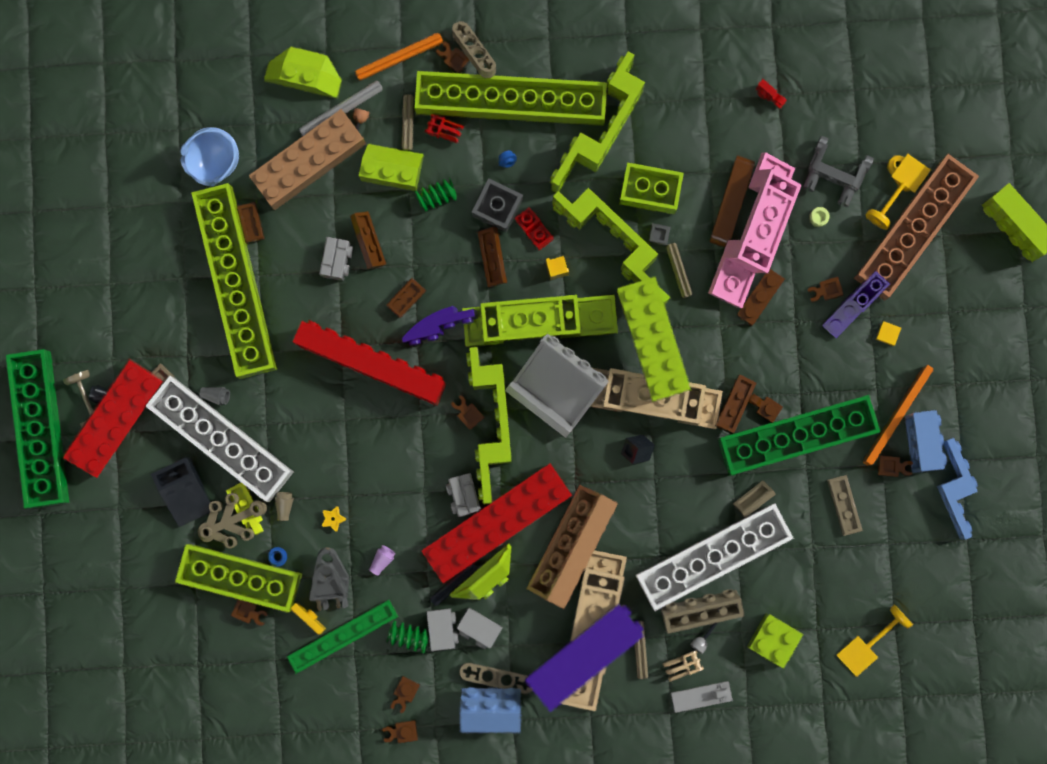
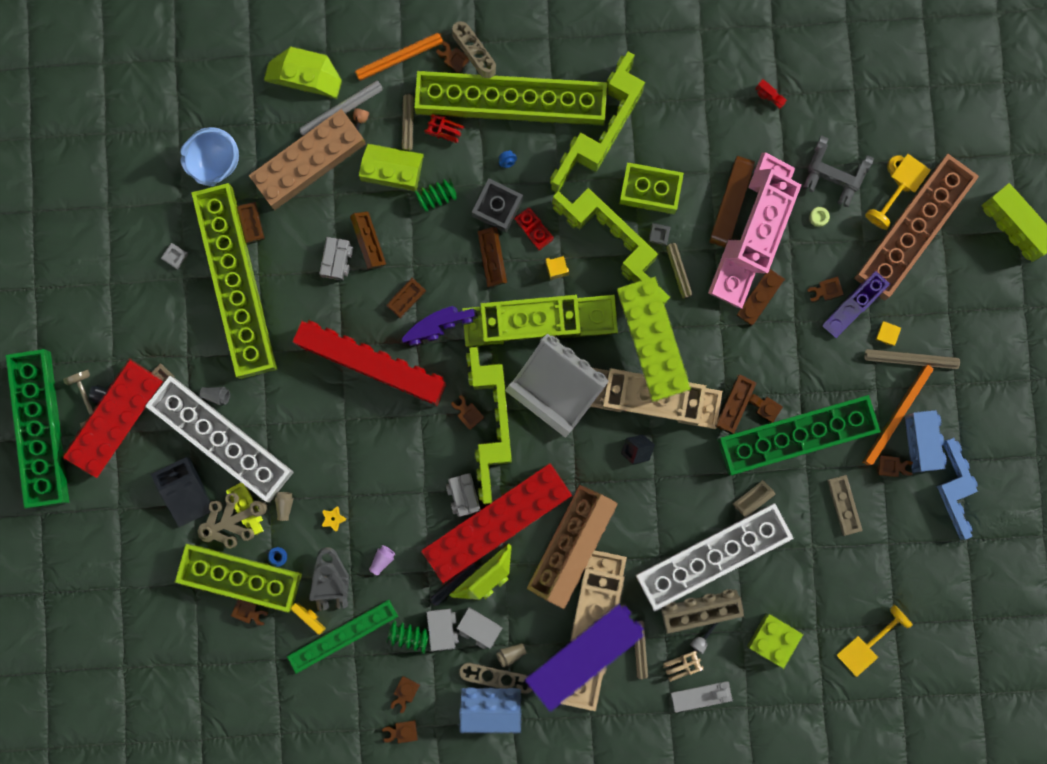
none -> light grey tile [161,243,188,270]
none -> dark tan cone [496,643,527,667]
none -> dark tan axle [864,349,960,369]

